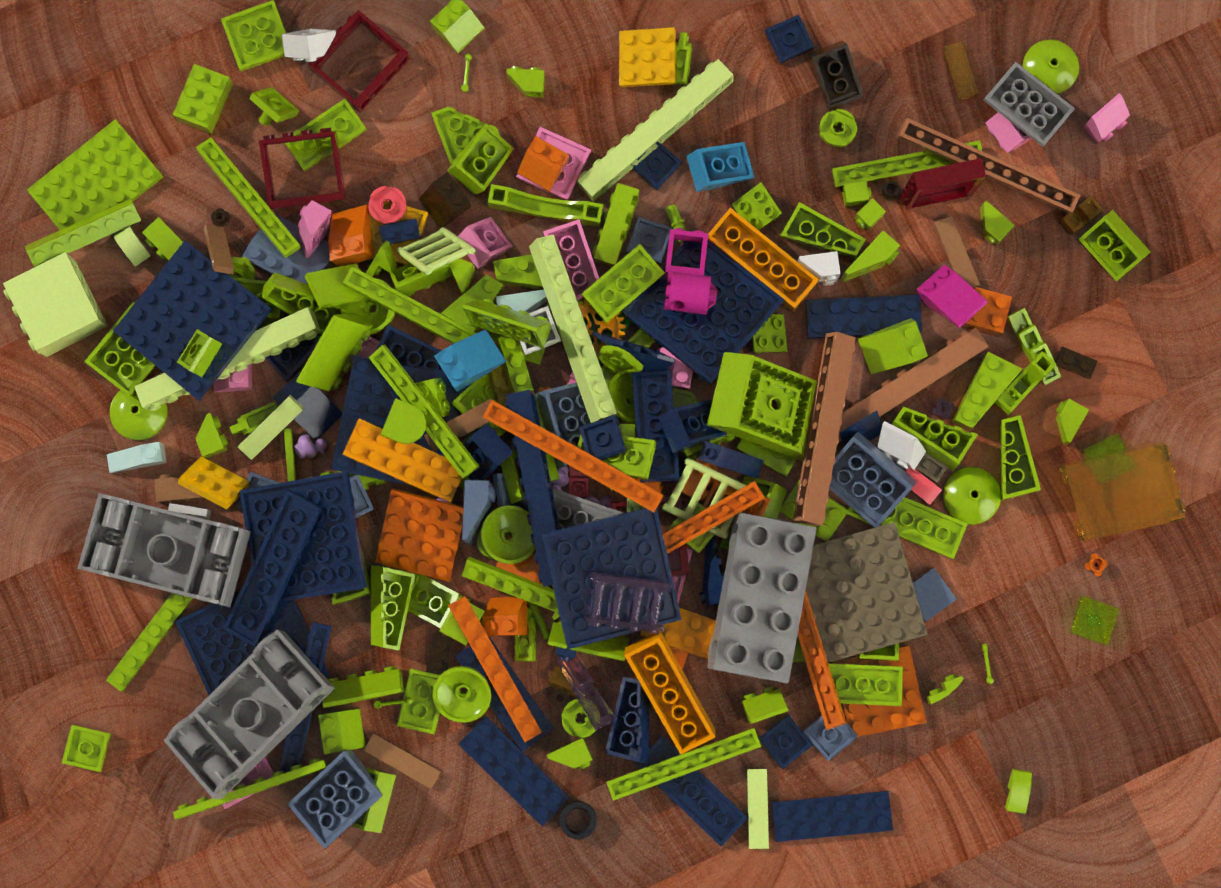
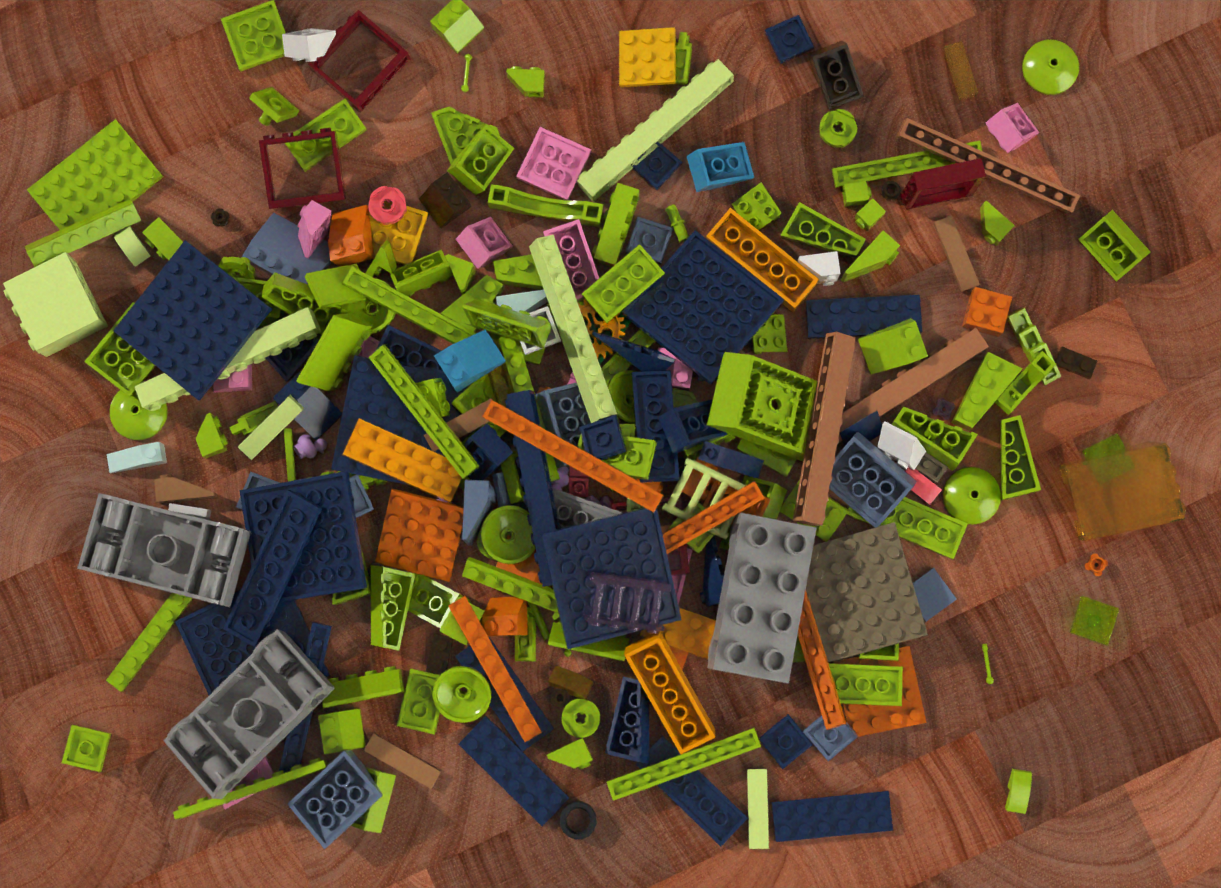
lime brick [173,64,233,134] -> none
lime slope [177,329,222,377] -> none
yellow plate [178,457,249,509] -> none
lime plate [196,138,301,258] -> none
medium nougat tile [204,224,234,274] -> none
lime hinge [374,697,413,709] -> none
dark blue plate [379,219,421,245] -> none
lime tile [380,398,426,444] -> none
yellowish green bar [397,227,475,275] -> none
orange slope [517,136,569,192] -> none
dark blue plate [555,647,577,662] -> none
slope [557,655,614,731] -> none
lime tile [599,345,643,373] -> none
dark pink window [664,228,708,279] -> none
dark pink cylinder [664,271,717,315] -> none
lime slope [741,686,789,724] -> none
dark pink slope [916,265,987,328] -> none
lime slope [926,674,963,704] -> none
light grey slope [983,62,1075,147] -> none
lime slope [1056,399,1089,445] -> none
pearl gold slope [1060,195,1103,235] -> none
bright pink slope [1083,93,1130,144] -> none

